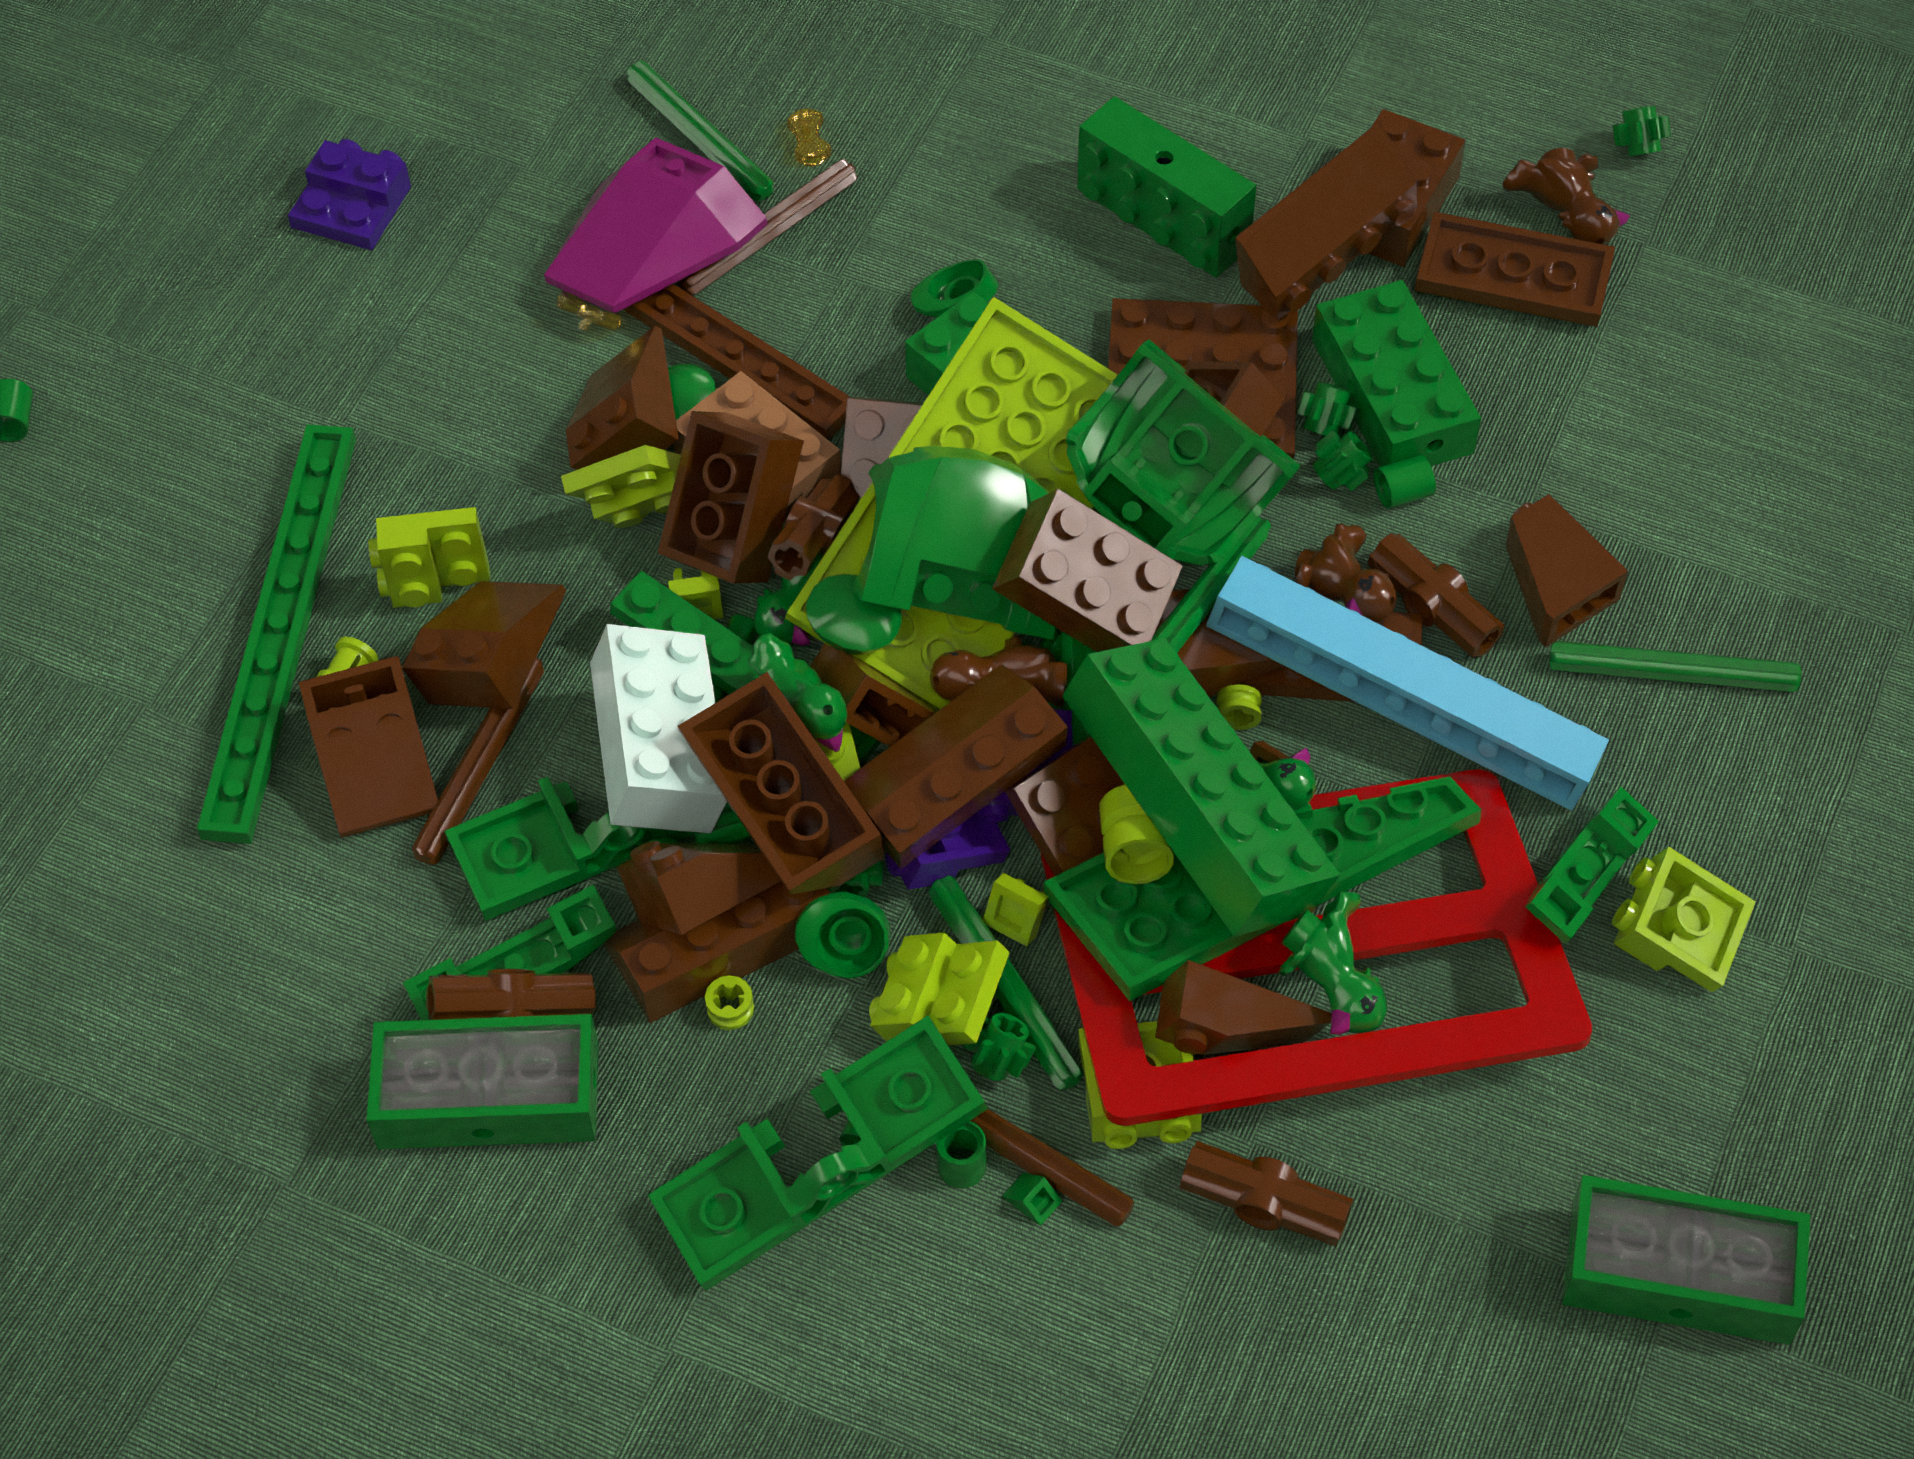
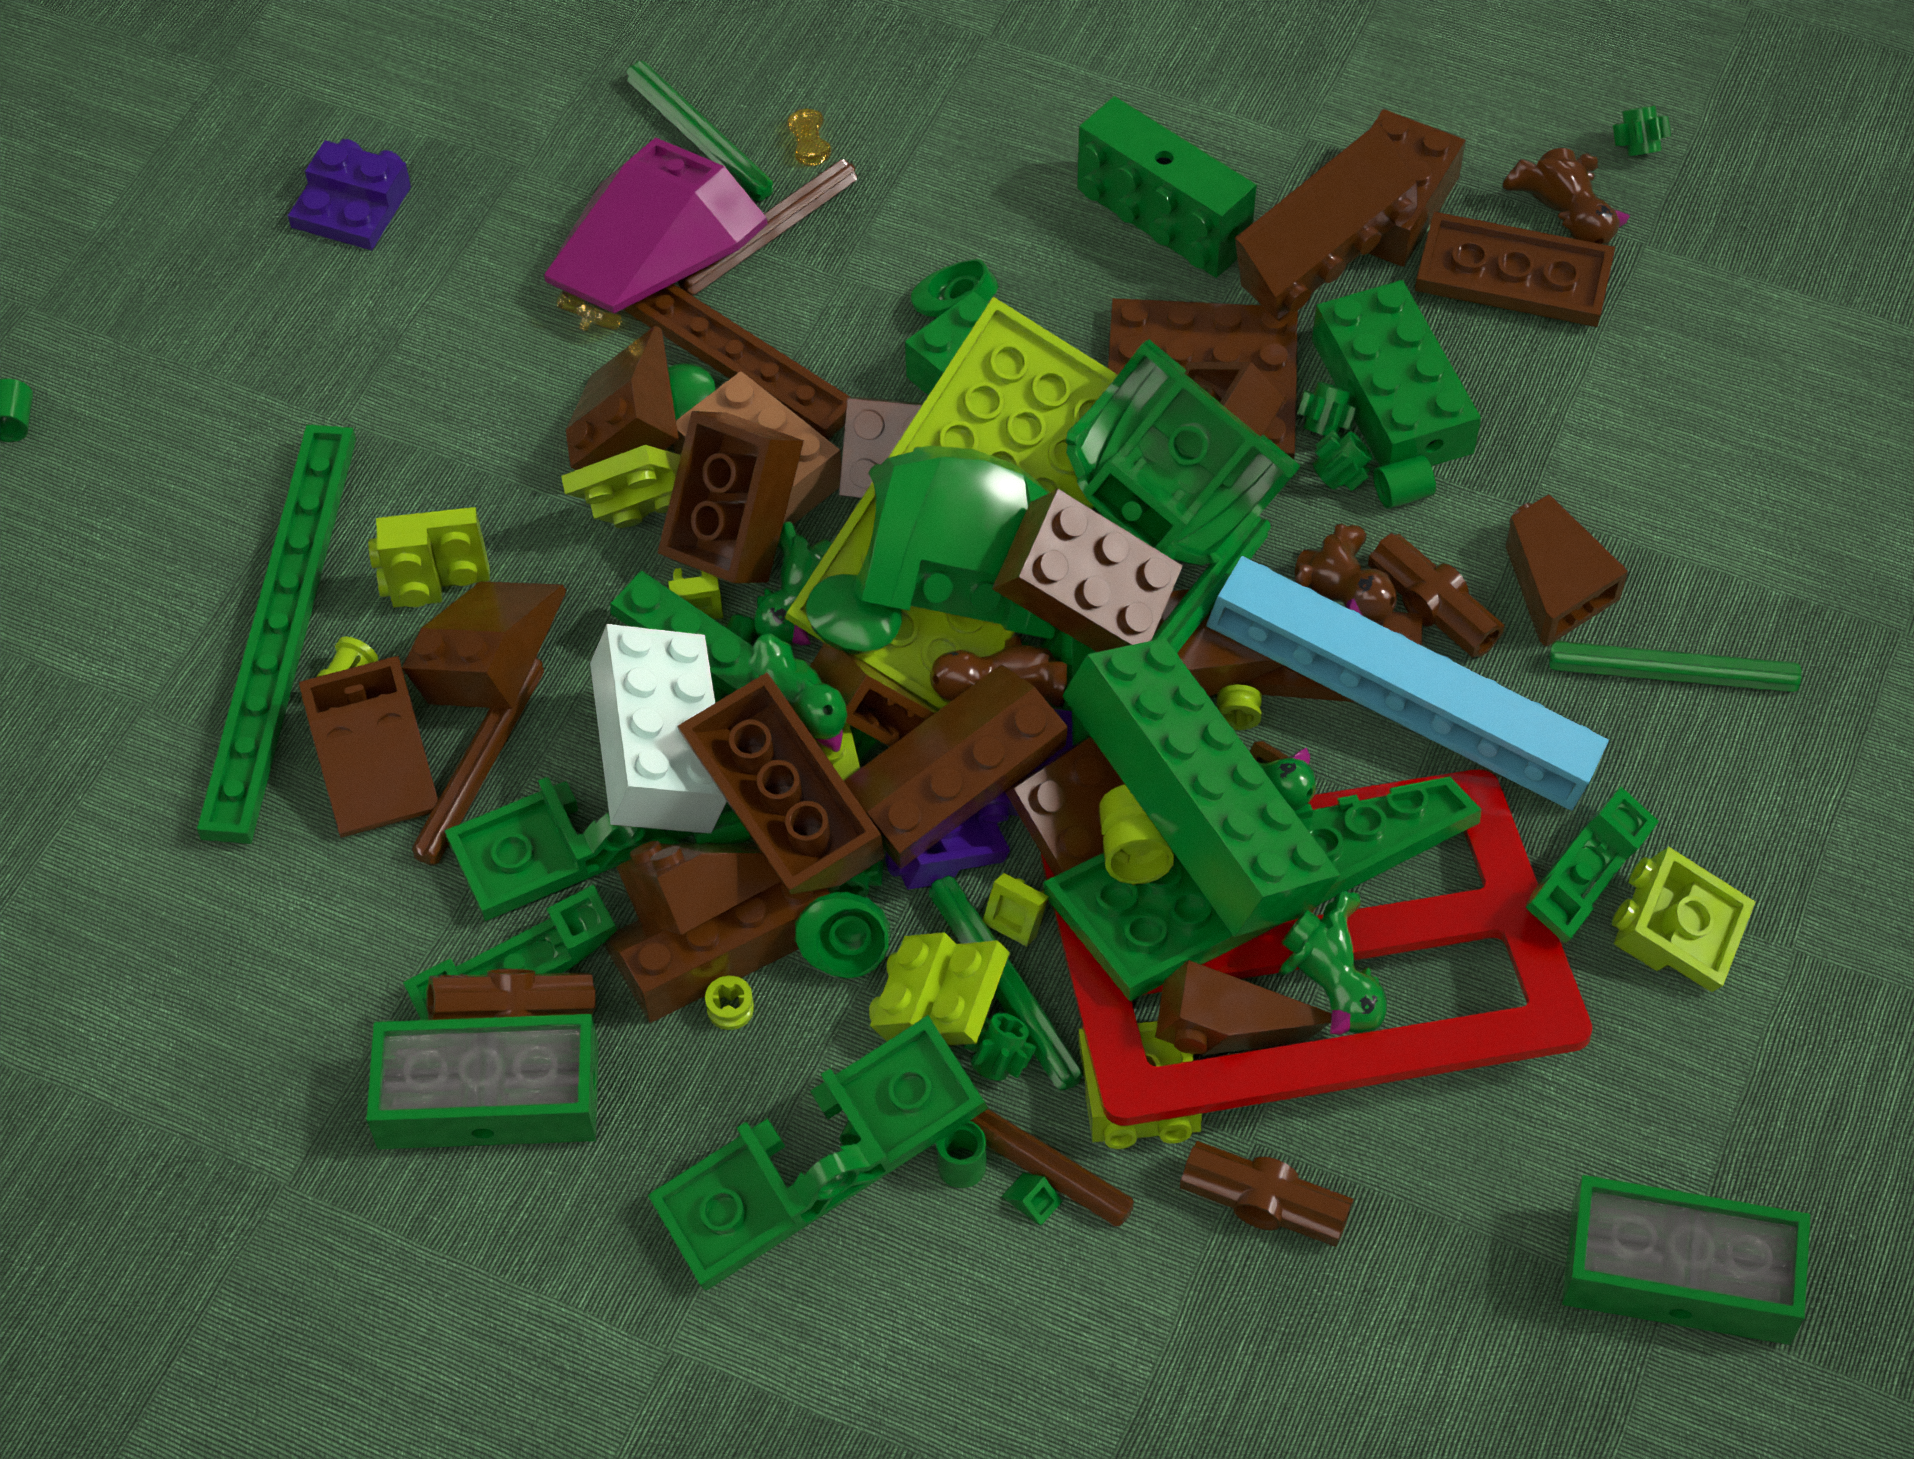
reddish brown piece [767,474,859,580] -> none

